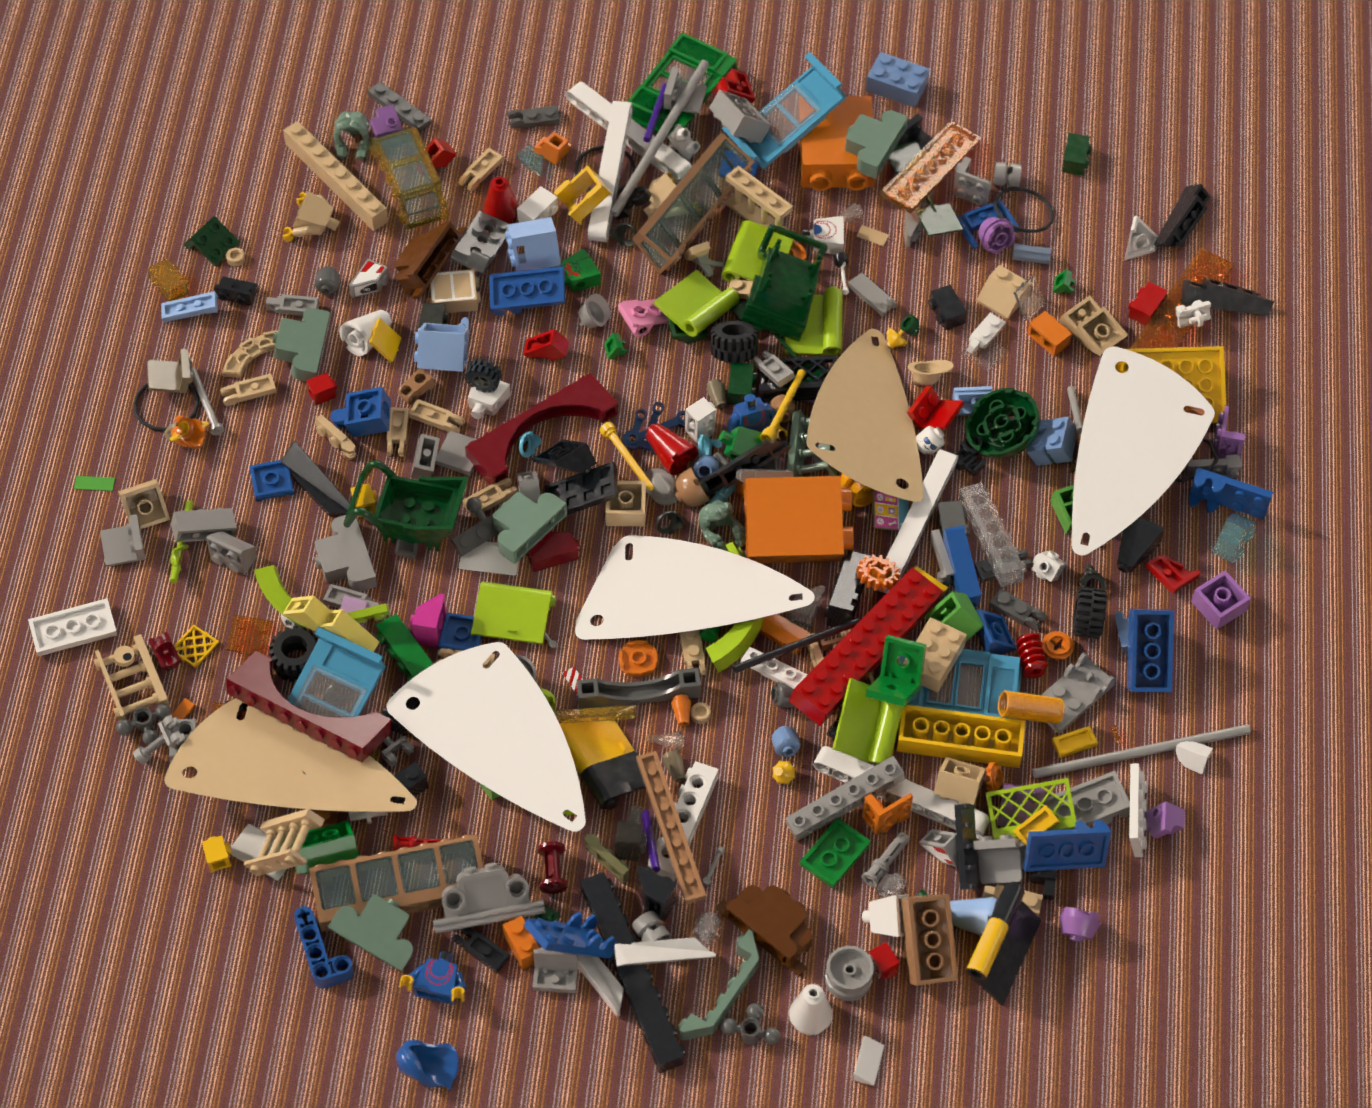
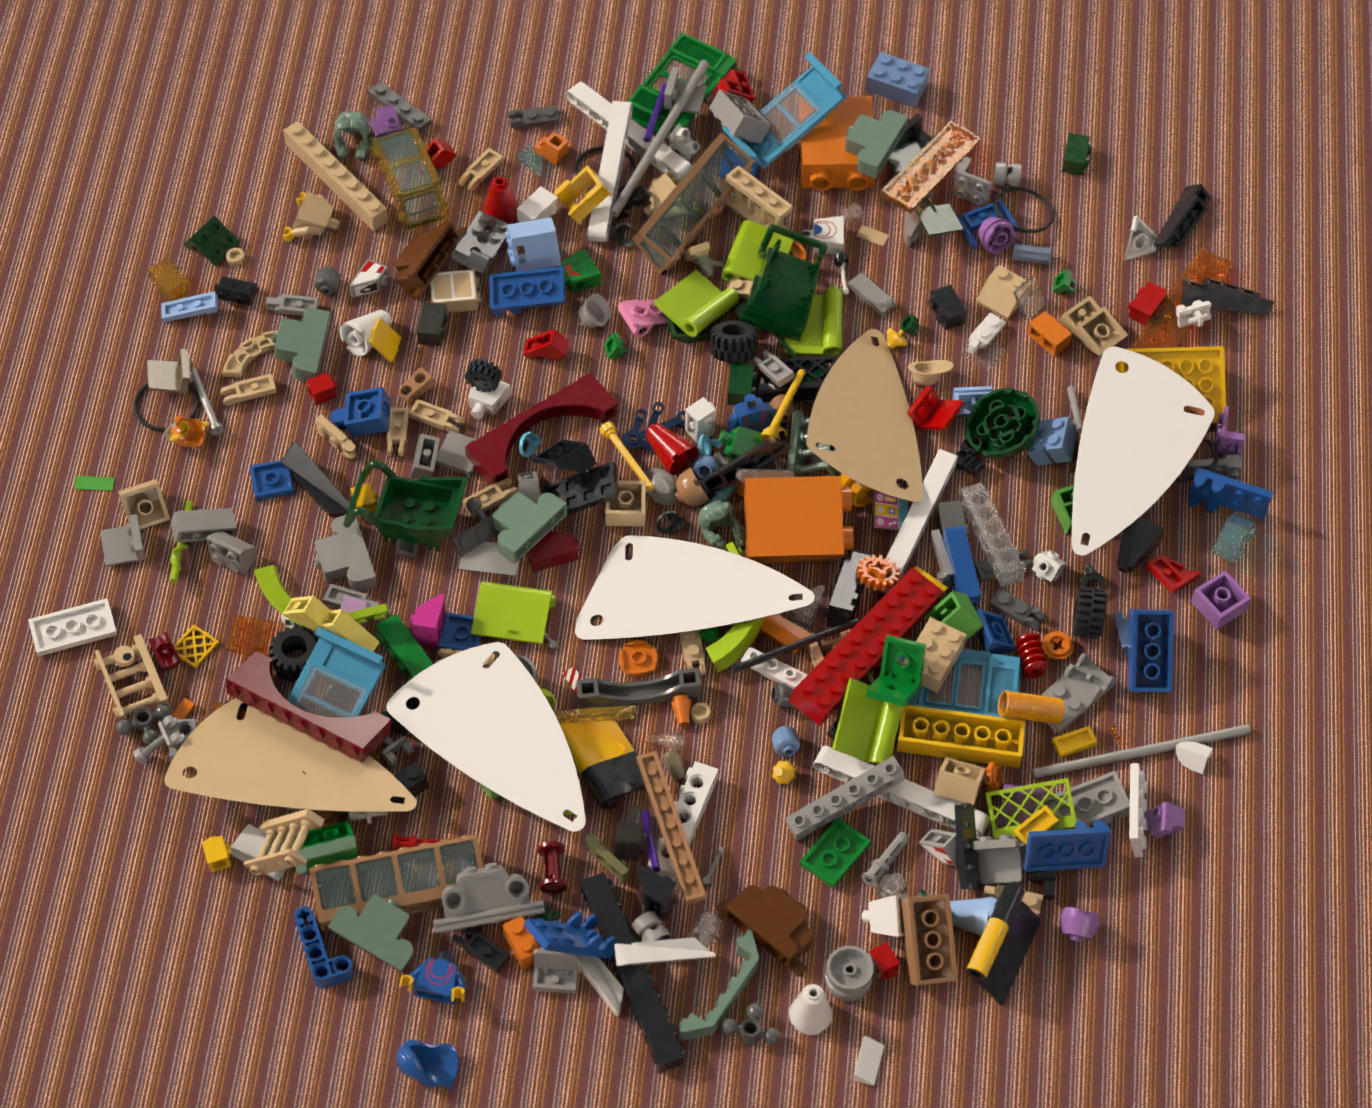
light blue container [414,317,469,372] -> none
dark tan cone [706,379,727,409] -> none
orange bracket [862,793,913,835] -> none
white head [916,426,945,455] -> none

